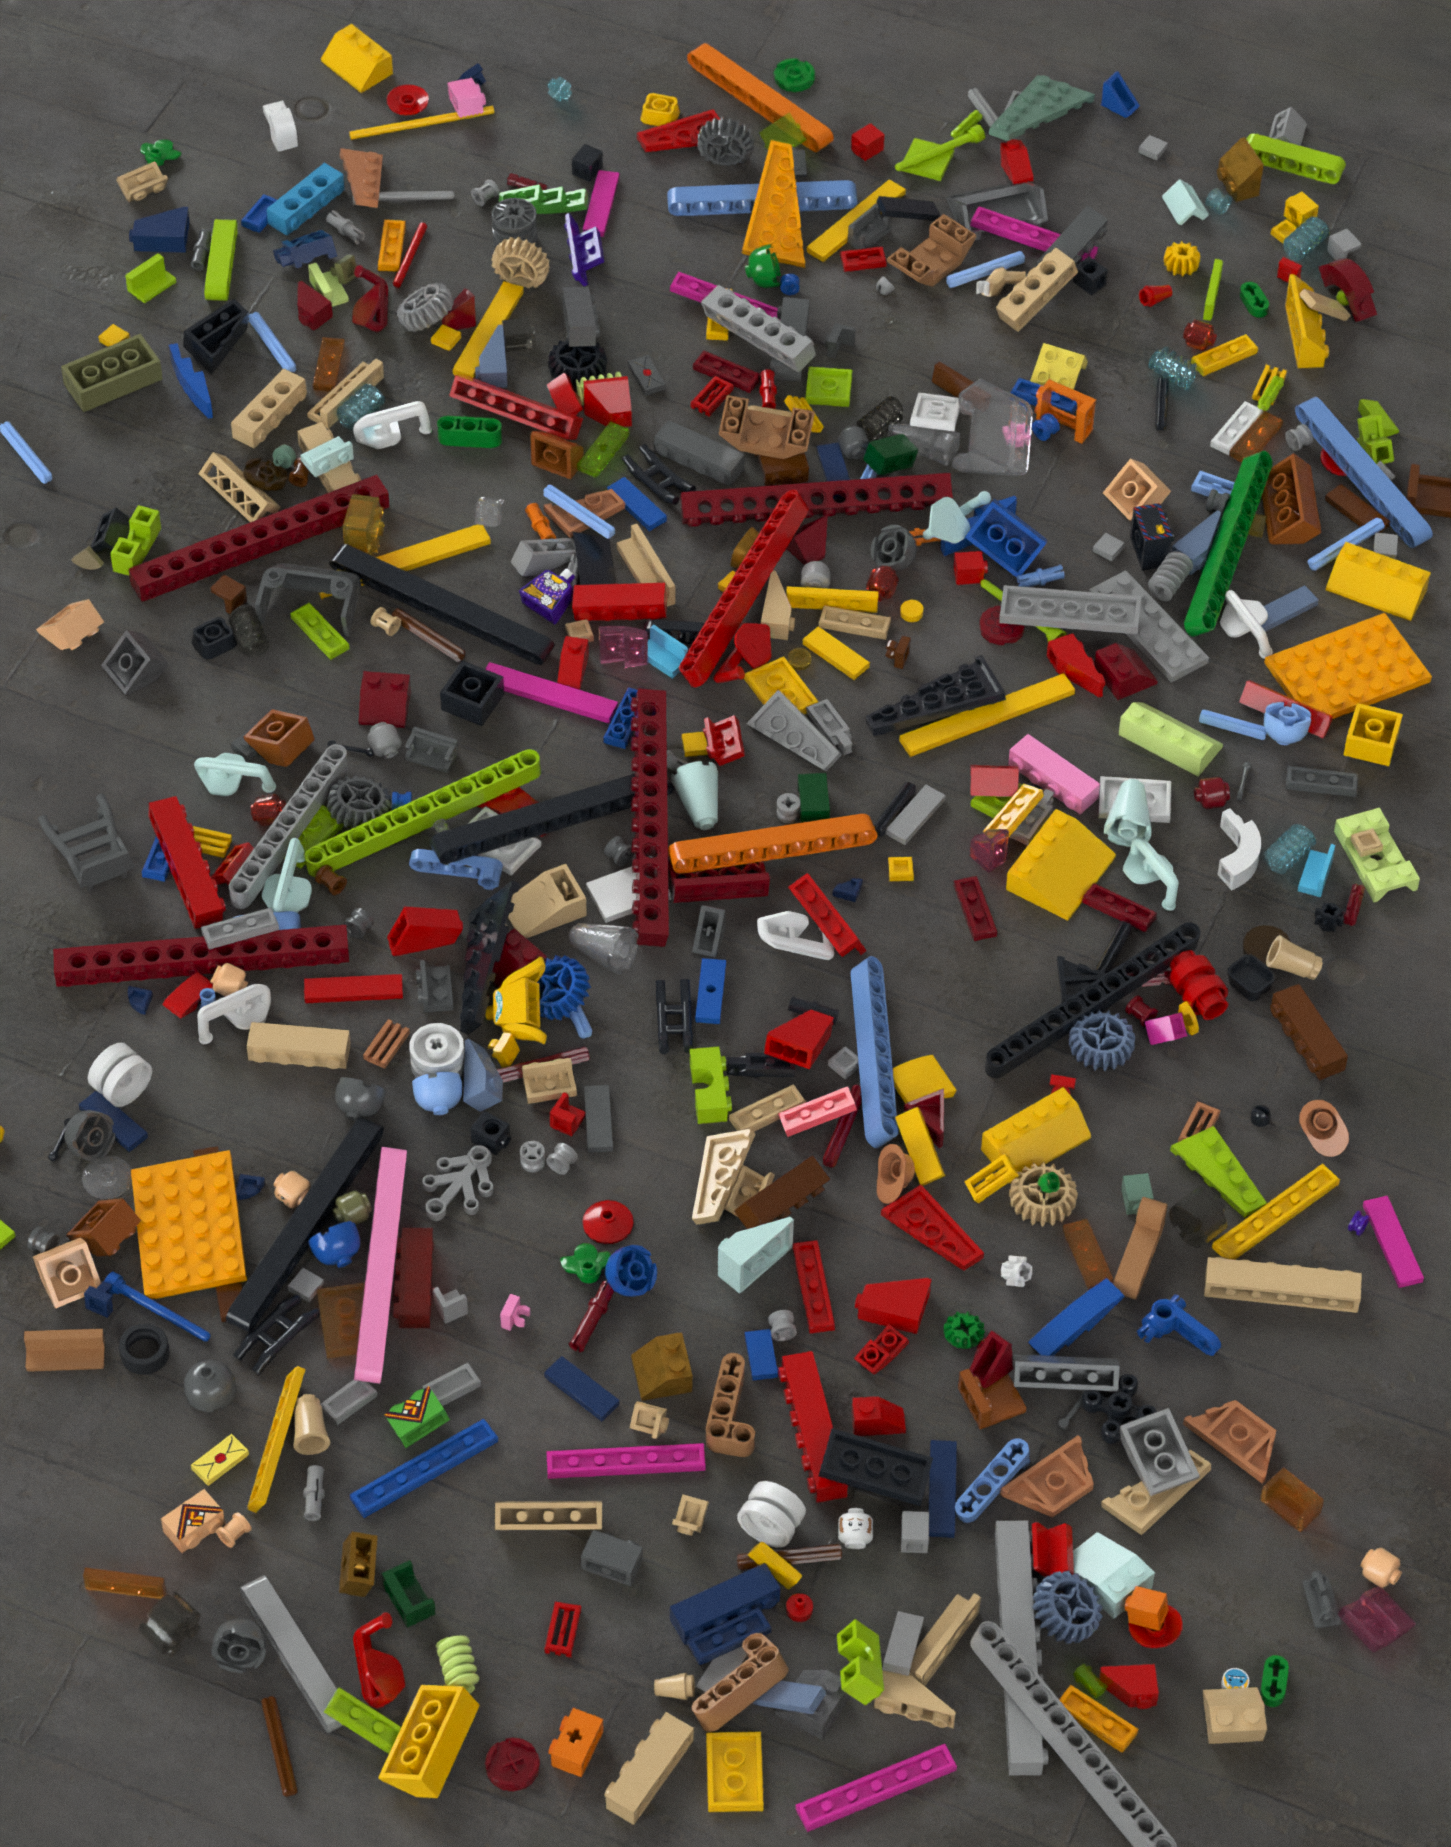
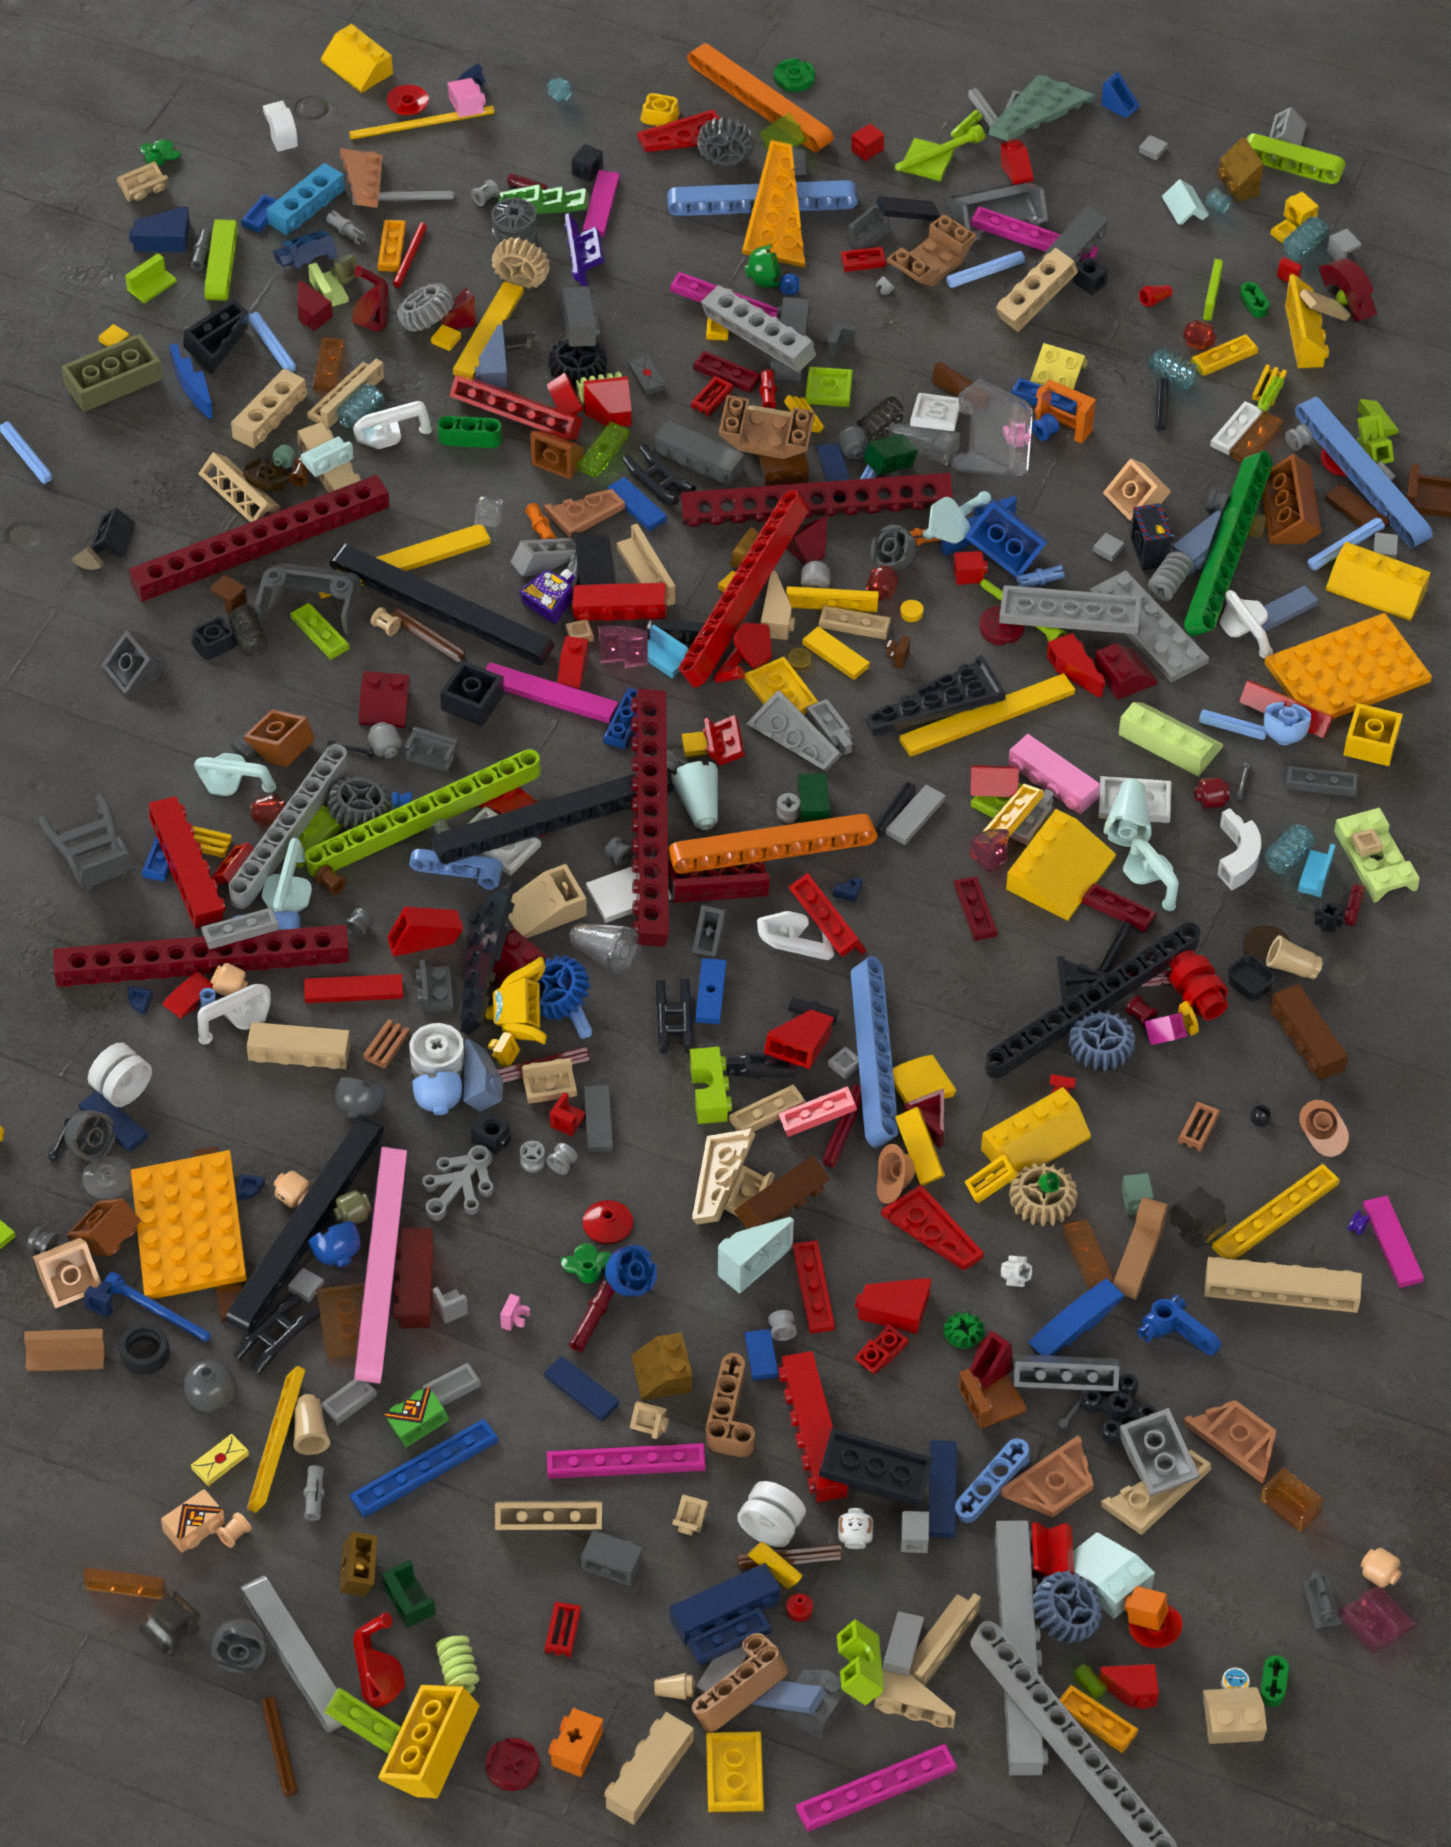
light nougat slope [36,599,104,650] -> none
lime arch [110,505,161,576] -> none
clear yellow brick [343,494,384,556] -> none
light blue axle [543,485,615,539] -> none
yellow tile [807,179,906,262] -> none
red slope [851,1396,906,1436] -> none
yellow tile [888,857,914,881] -> none
tan arm [976,267,1026,297] -> none
yellow gear [1163,241,1201,277] -> none
lime wing [1170,1126,1267,1218] -> none
light blue tile [1191,471,1235,497] -> none

